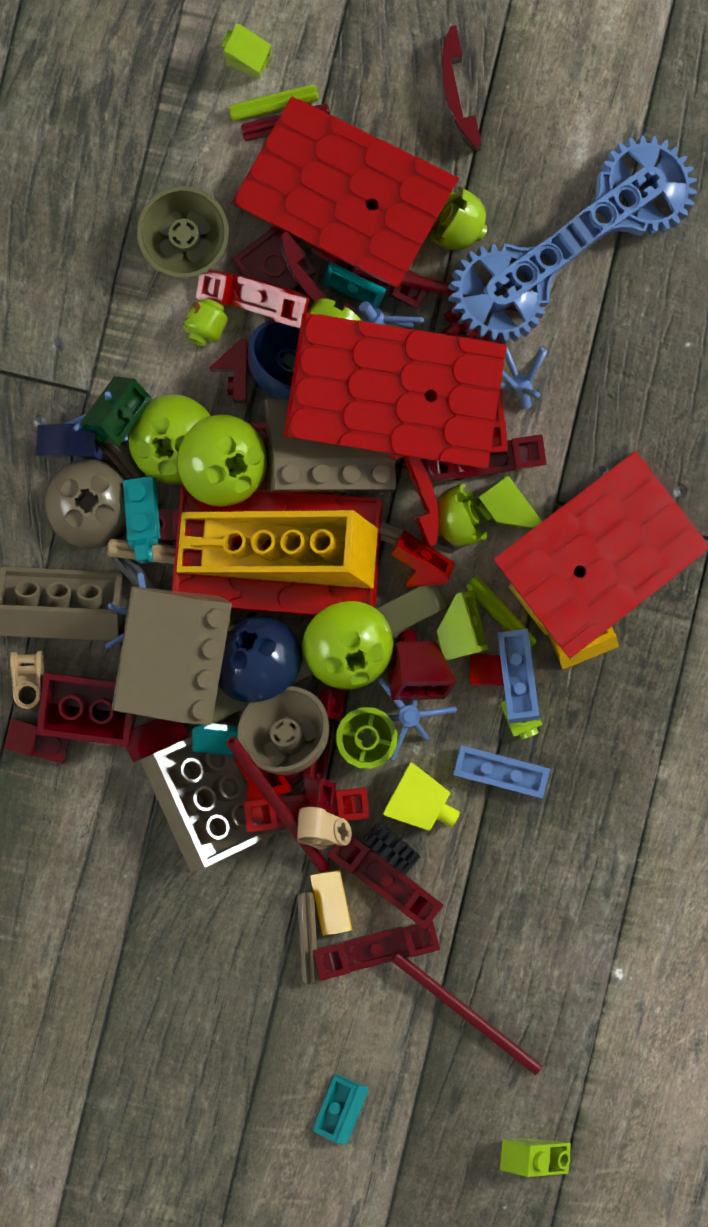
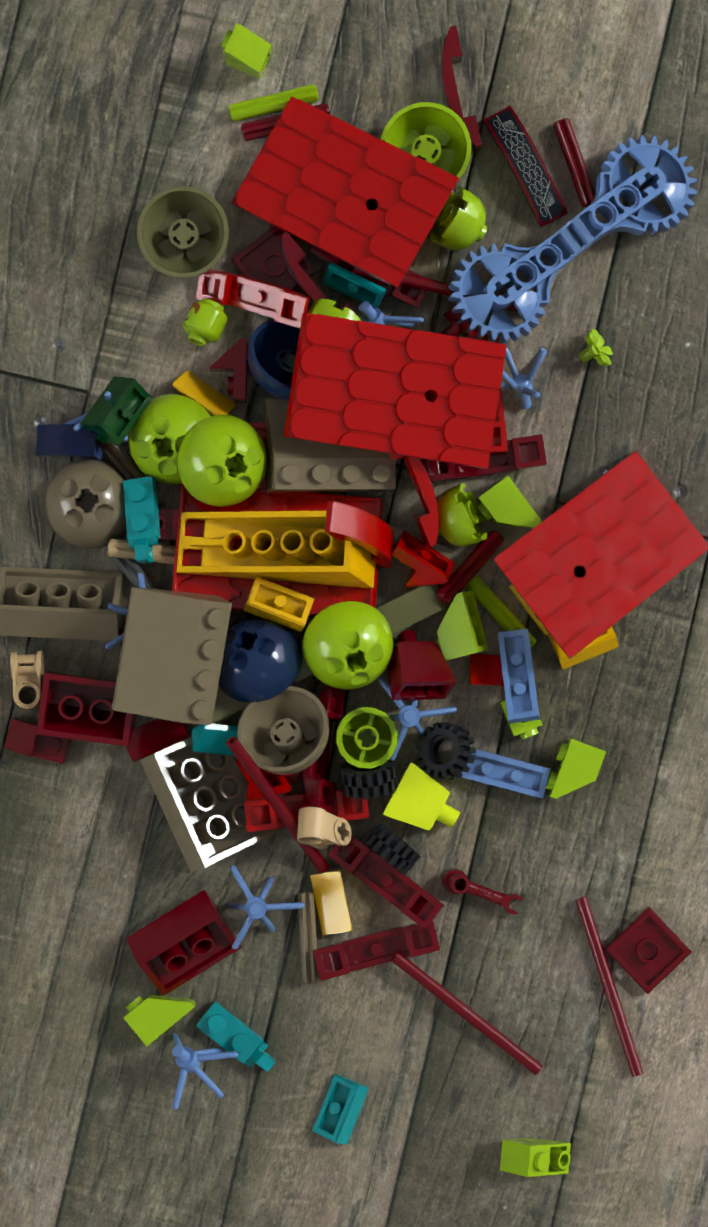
none -> lime slope [123,995,196,1046]
none -> dark red slope [126,890,242,996]
none -> medium blue plant [171,1033,238,1110]
none -> yellow slope [172,371,236,416]
none -> teal hinge [196,1001,276,1072]
none -> medium blue plant [226,865,305,950]
none -> yellow slope [243,576,314,632]
none -> red slope [325,501,394,569]
none -> black tyre [340,759,398,799]
none -> lime piece [381,102,471,179]
none -> black tyre [416,722,476,780]
none -> dark red axle [436,530,504,604]
none -> dark red brick [441,868,523,915]
none -> slope [483,106,568,228]
none -> lime slope [546,738,606,799]
none -> dark red axle [554,118,596,207]
none -> dark red piece [575,896,644,1077]
none -> lime plant [579,329,613,367]
none -> dark red tile [604,906,692,994]

